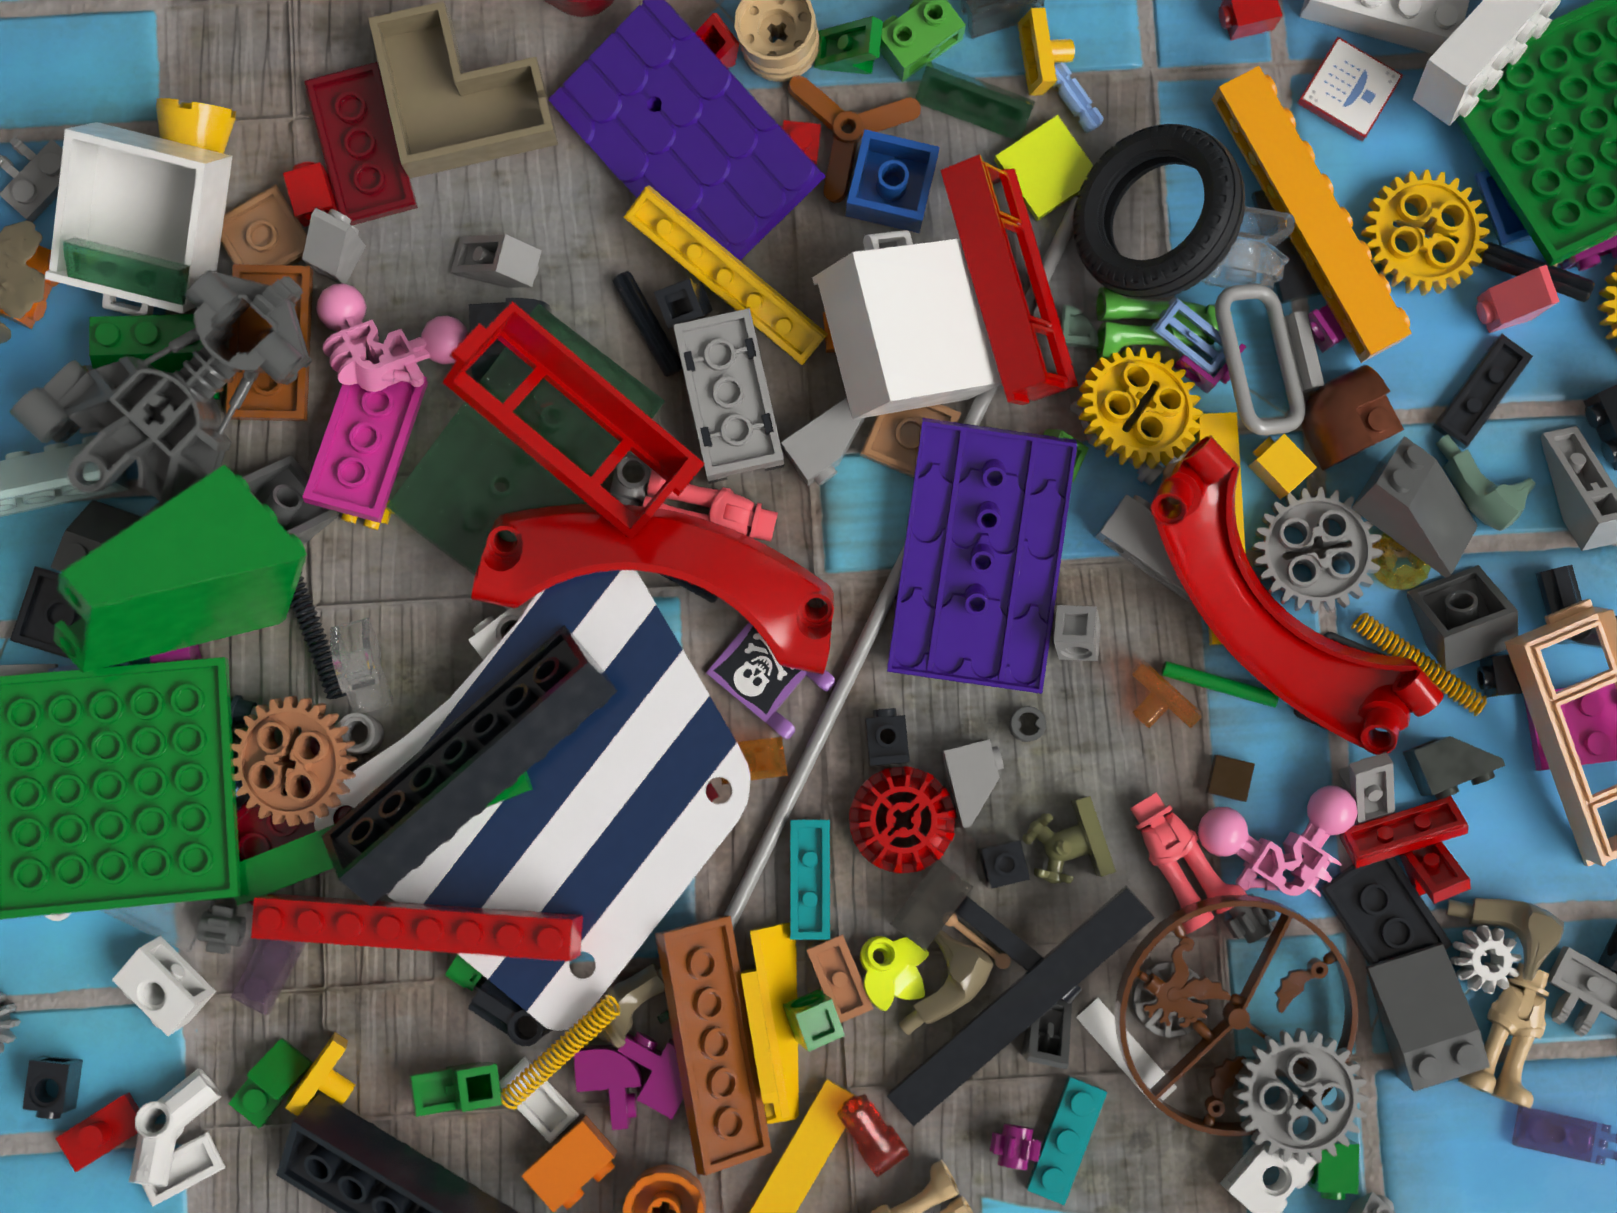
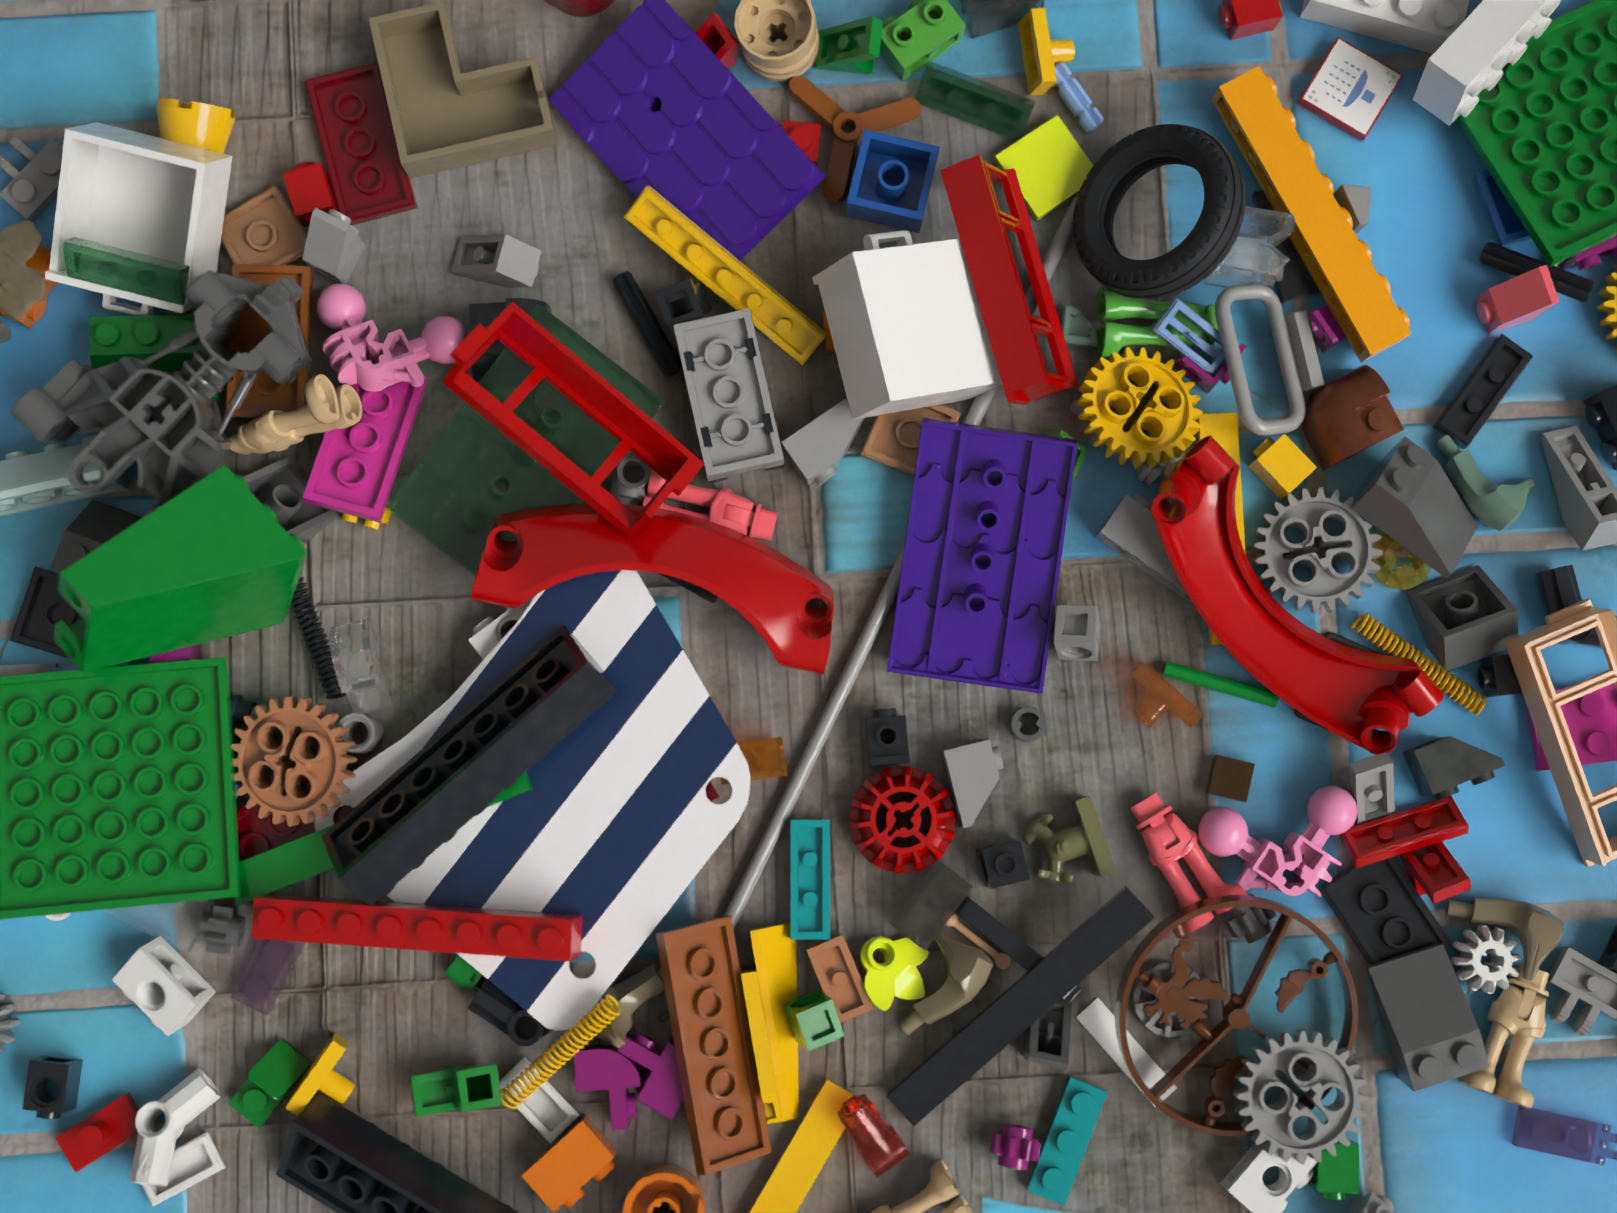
flag [706,622,836,740] -> none
yellow gear [1361,169,1490,296] -> none
none -> tan piece [229,374,362,455]
none -> light grey slope [1333,184,1371,234]

